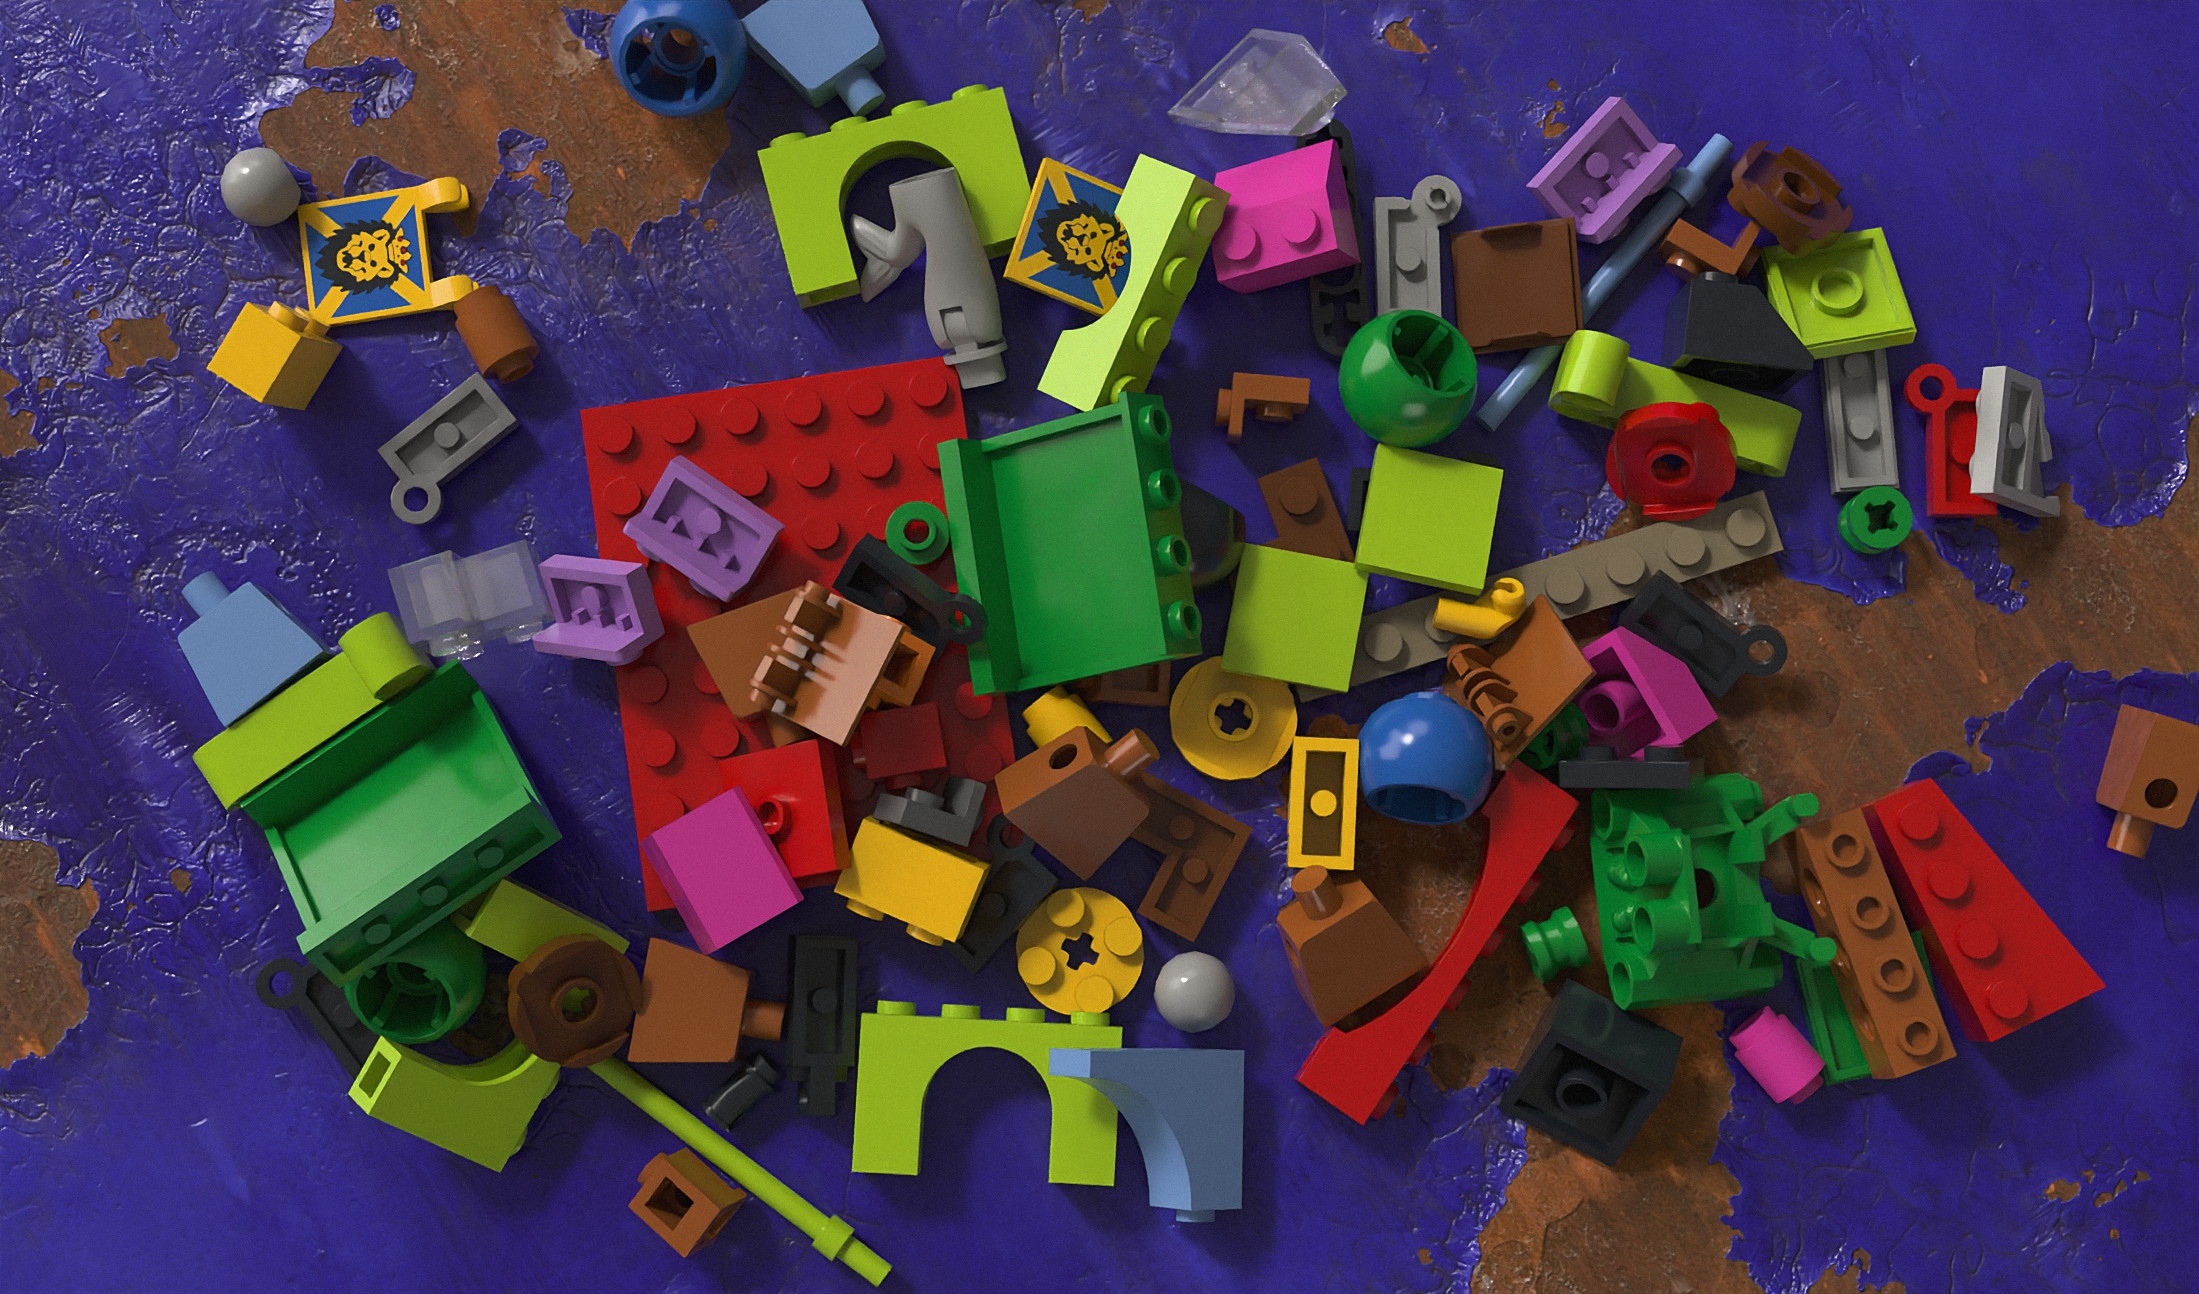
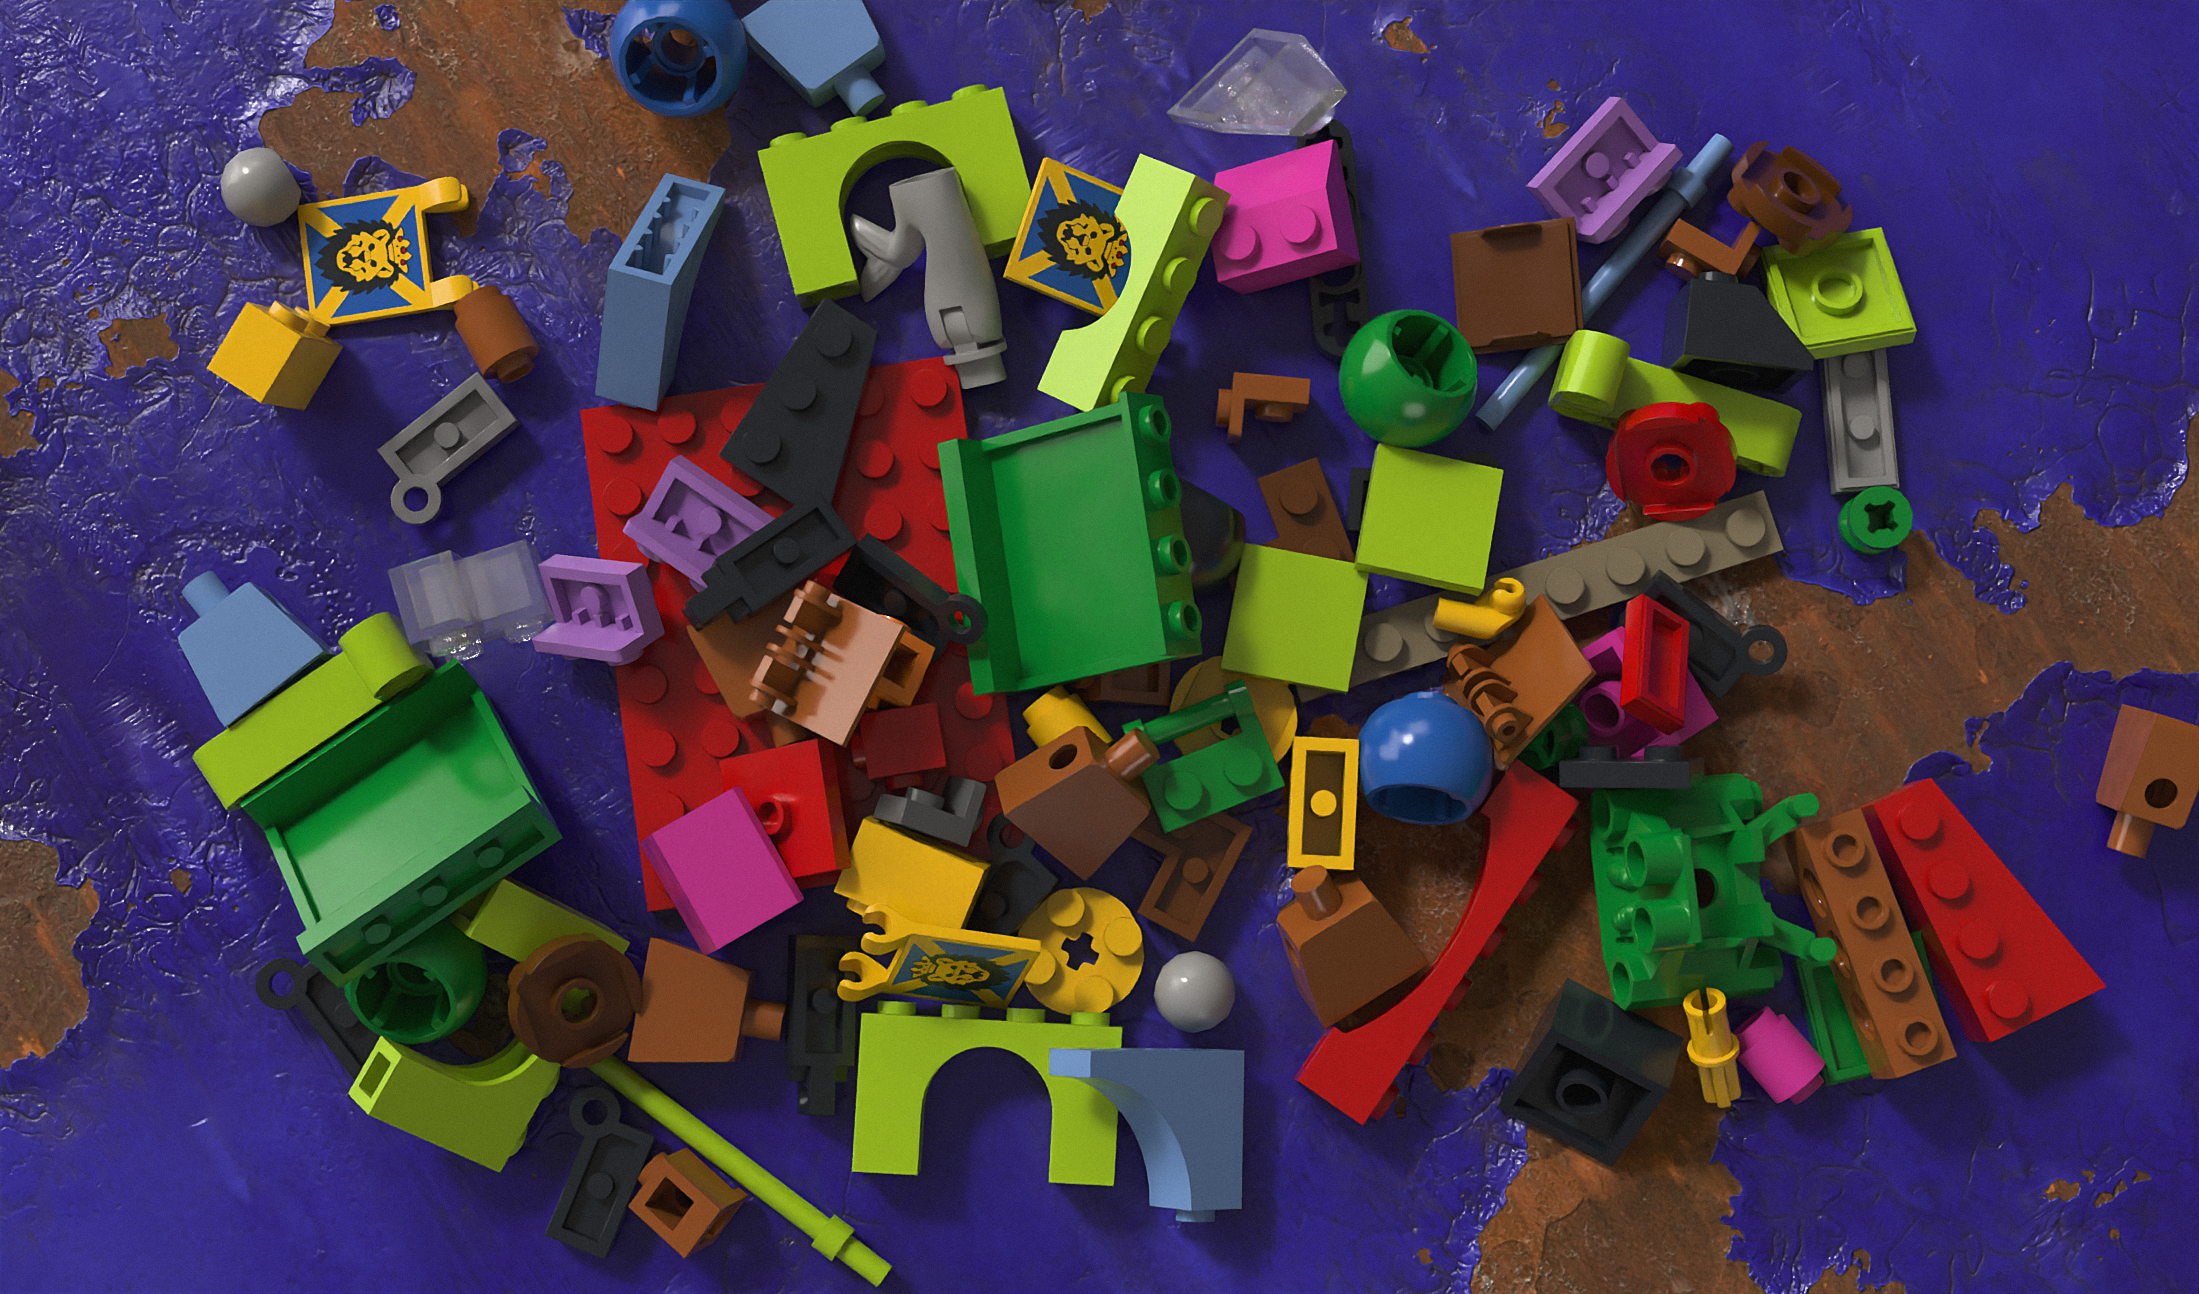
black pin [701,1049,785,1132] -> none
green plate [885,501,950,566] -> none
light grey hinge [1373,175,1462,317] -> none
green wheel [1517,906,1591,984] -> none
red hinge [1904,363,1997,518] -> none
light grey wing [1969,366,2060,517] -> none
none -> black hinge [545,1086,659,1260]
none -> medium blue arch [595,173,726,411]
none -> black hinge [682,490,858,633]
none -> black wing [718,297,880,508]
none -> flag [837,904,1041,1010]
none -> green plate [1121,678,1285,834]
none -> red tile [1620,593,1690,736]
none -> yellow axle [1683,988,1742,1108]

